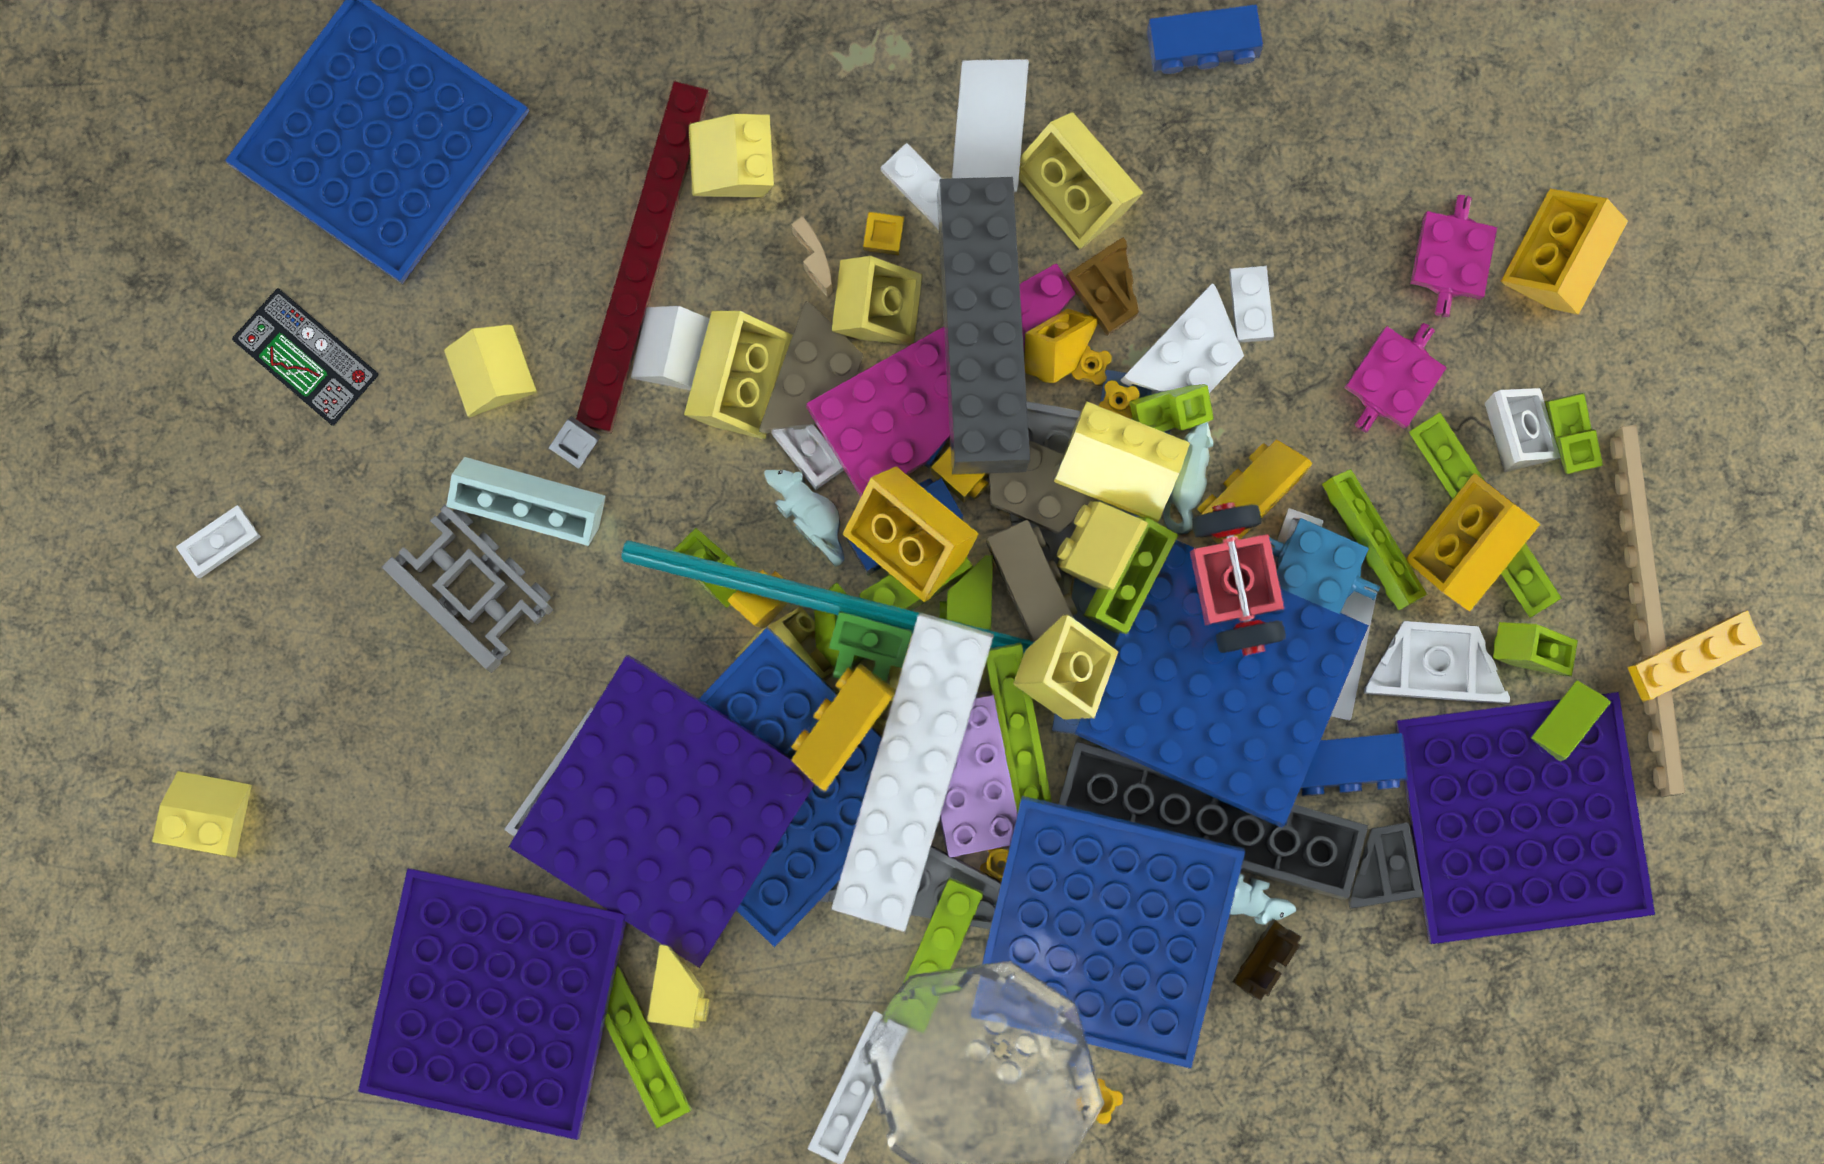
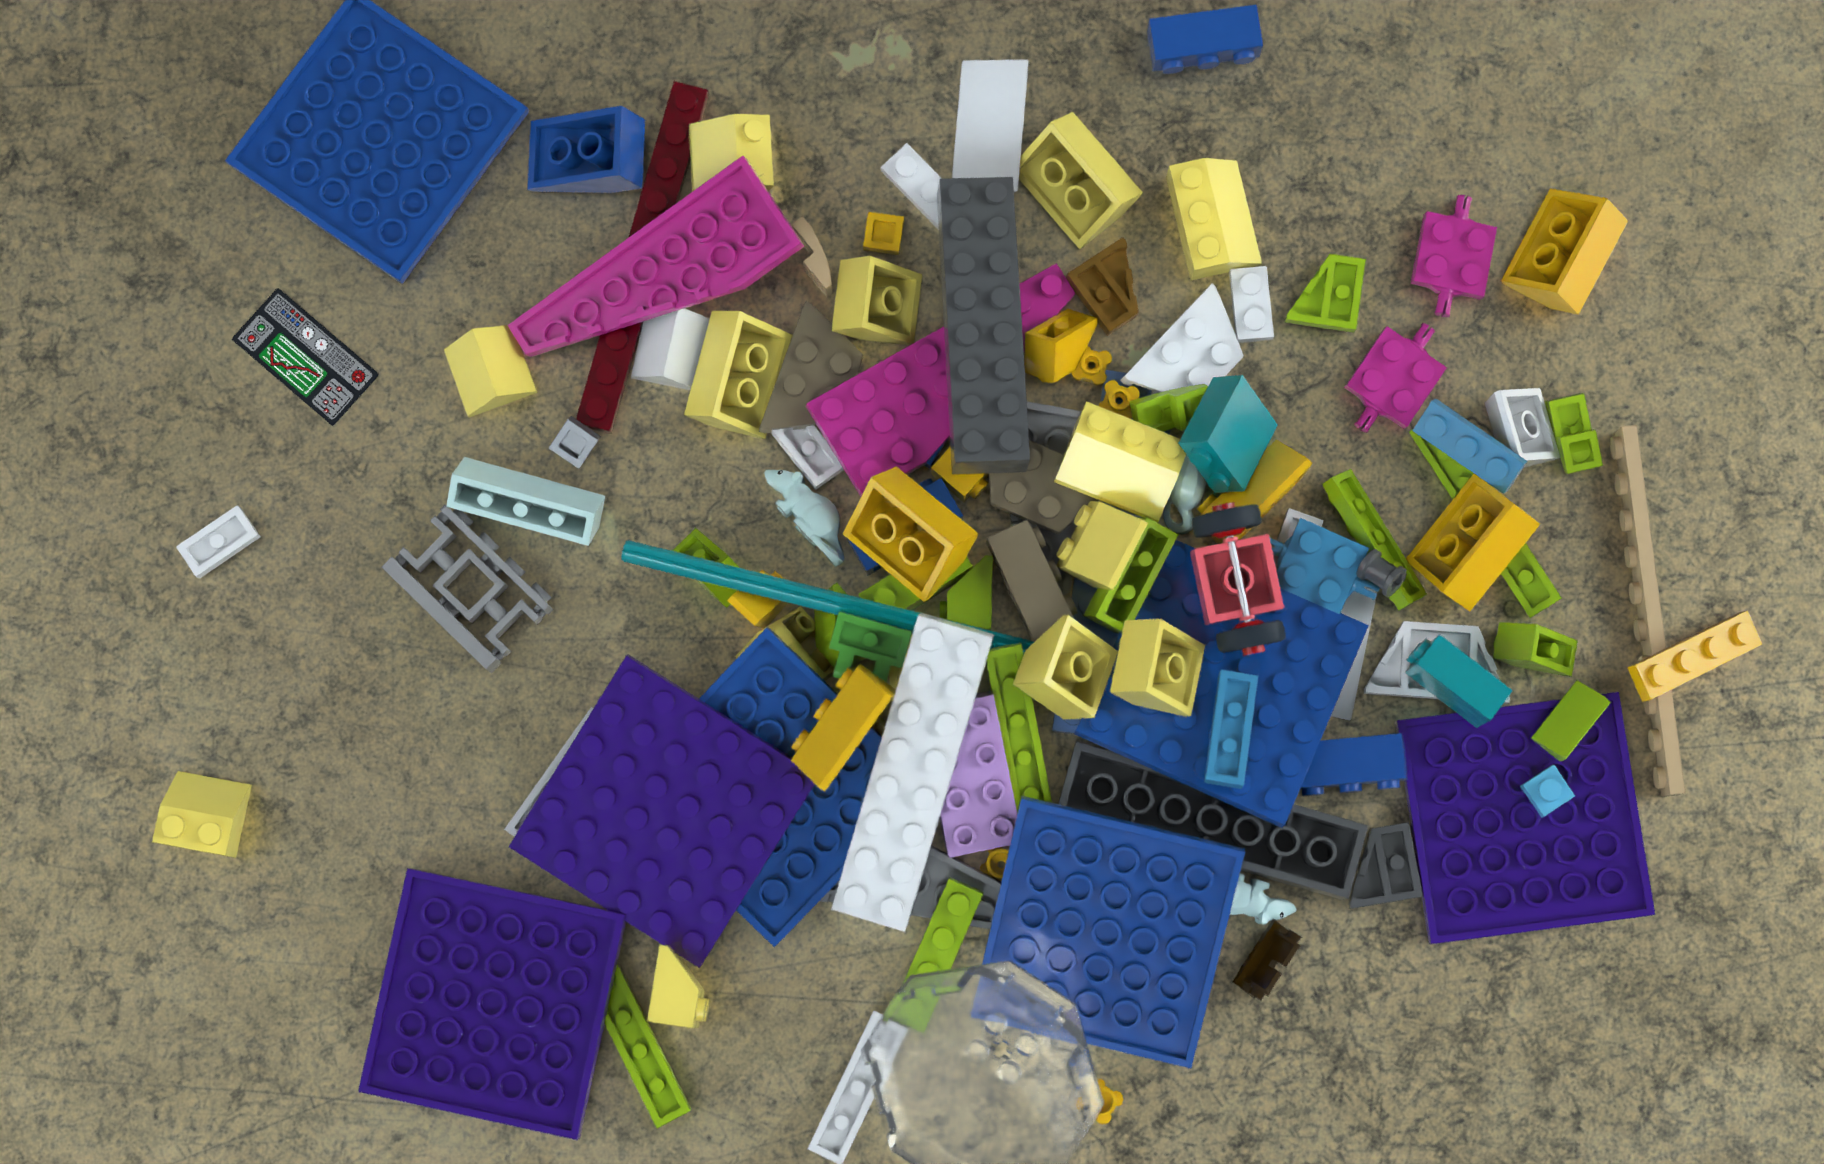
none -> dark pink wing [508,156,804,357]
none -> blue slope [527,106,645,193]
none -> light yellow slope [1110,619,1205,717]
none -> light yellow slope [1166,158,1262,281]
none -> teal brick [1178,375,1278,493]
none -> dark azure plate [1204,670,1258,789]
none -> lime wing [1285,254,1366,333]
none -> dark grey bush [1356,549,1407,597]
none -> teal brick [1405,634,1513,728]
none -> dark azure plate [1413,399,1528,494]
none -> medium azure plate [1520,765,1575,817]

